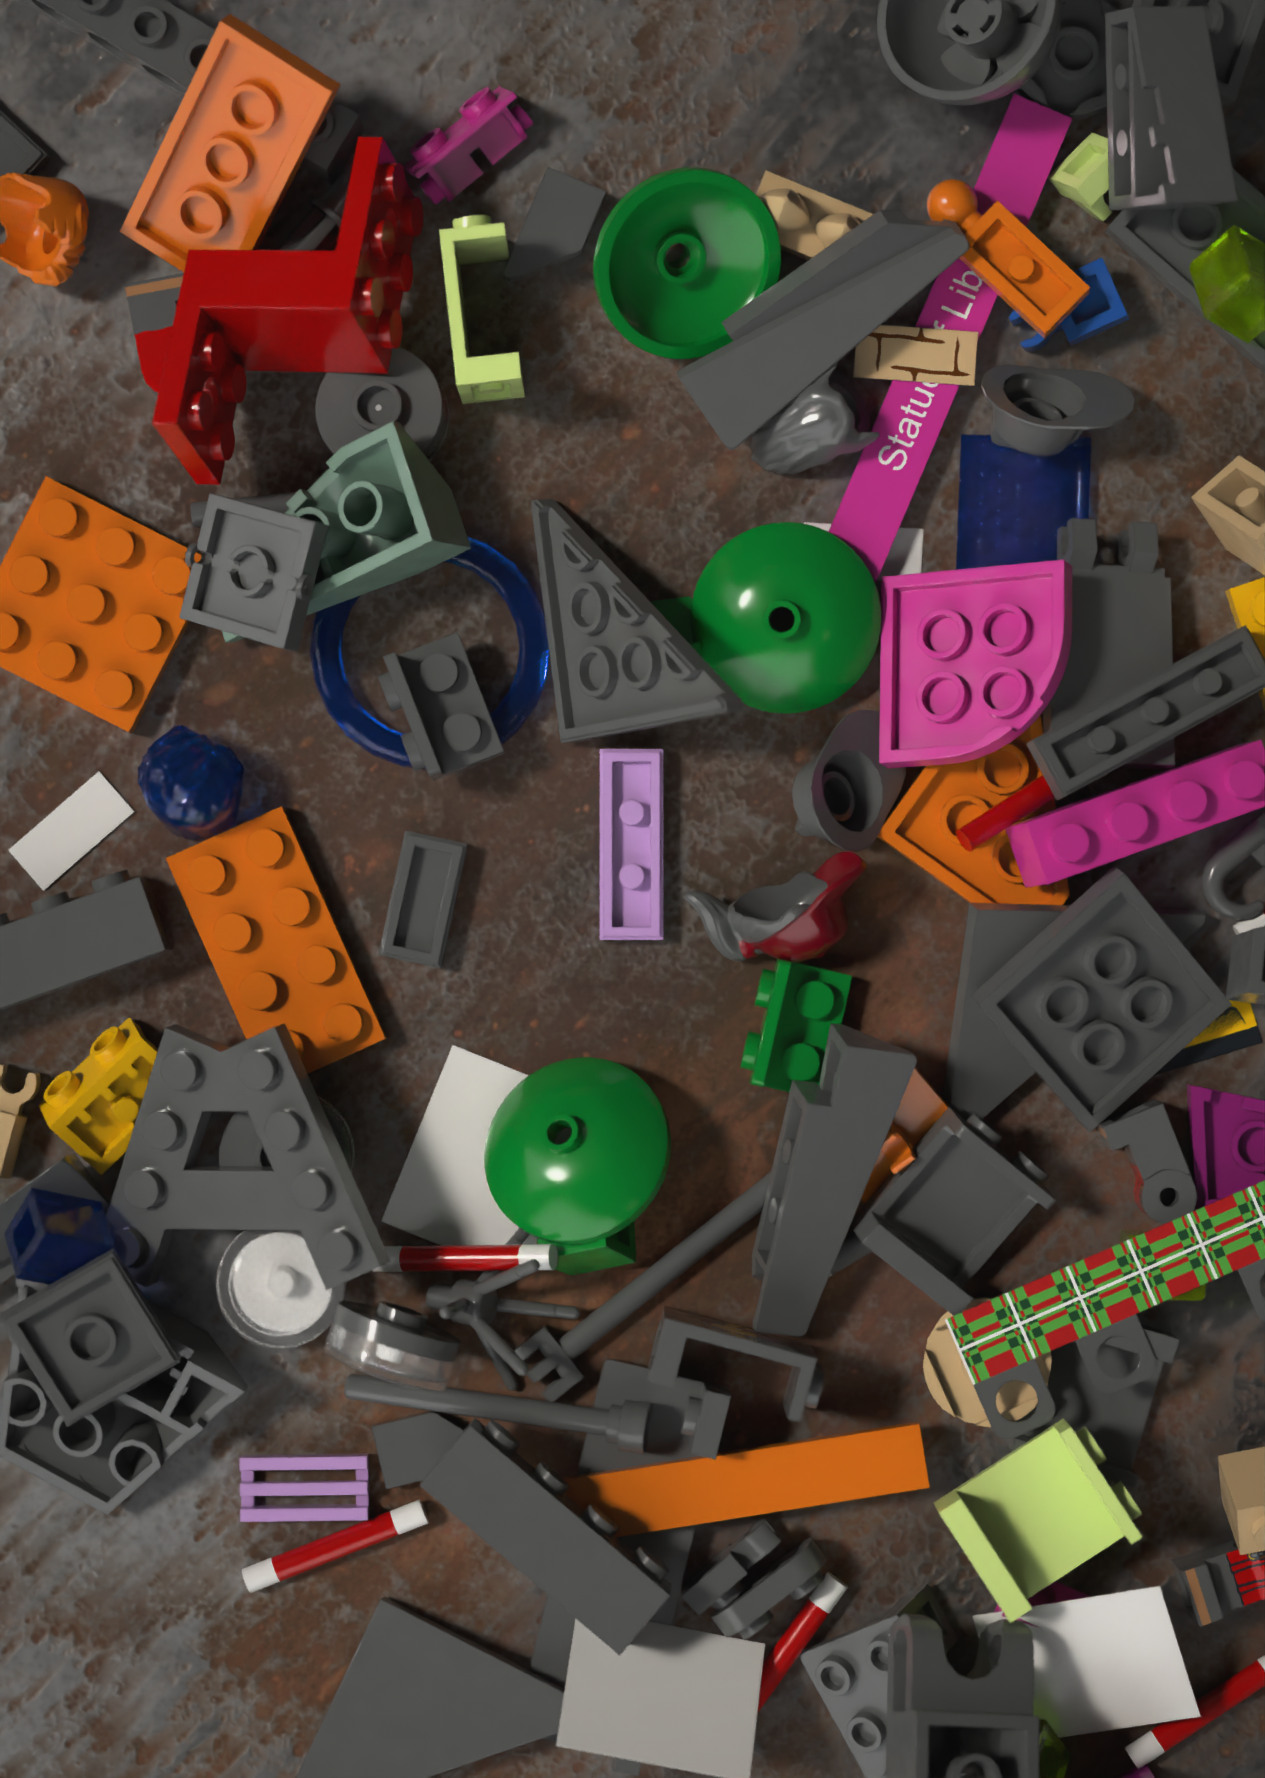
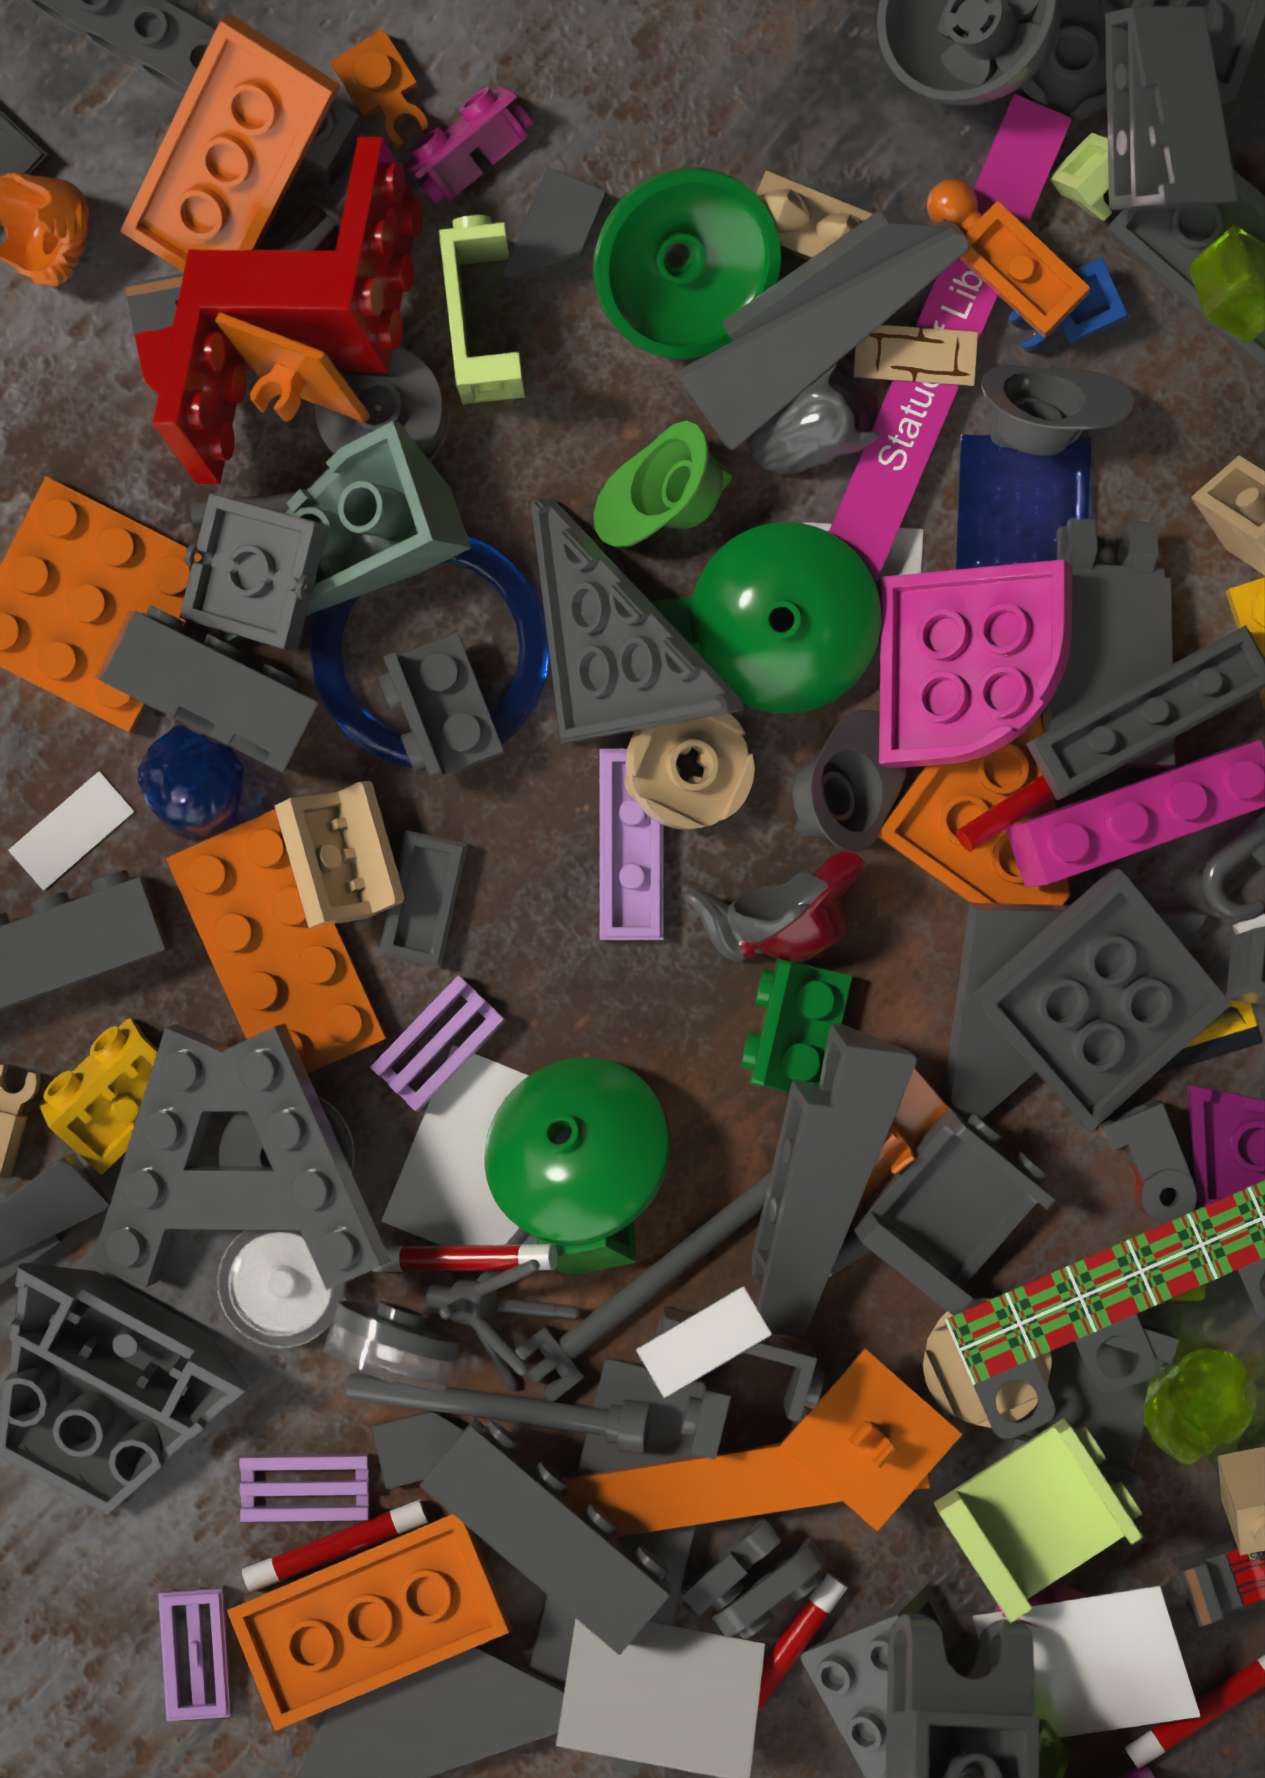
dark grey tile [0,1248,181,1427] -> none
clear blue brick [4,1188,114,1285] -> none
none -> dark grey wedge [95,605,318,773]
none -> lavender tile [158,1585,233,1721]
none -> orange piece [215,313,371,423]
none -> orange plate [227,1514,513,1731]
none -> tan bracket [275,781,405,928]
none -> orange plate [329,29,429,150]
none -> lavender tile [370,975,506,1112]
none -> bright green piece [593,421,732,548]
none -> tan plate [624,713,755,830]
none -> white sticker [636,1286,772,1398]
none -> orange piece [780,1348,963,1531]
none -> clear neon green hair [1143,1348,1253,1465]

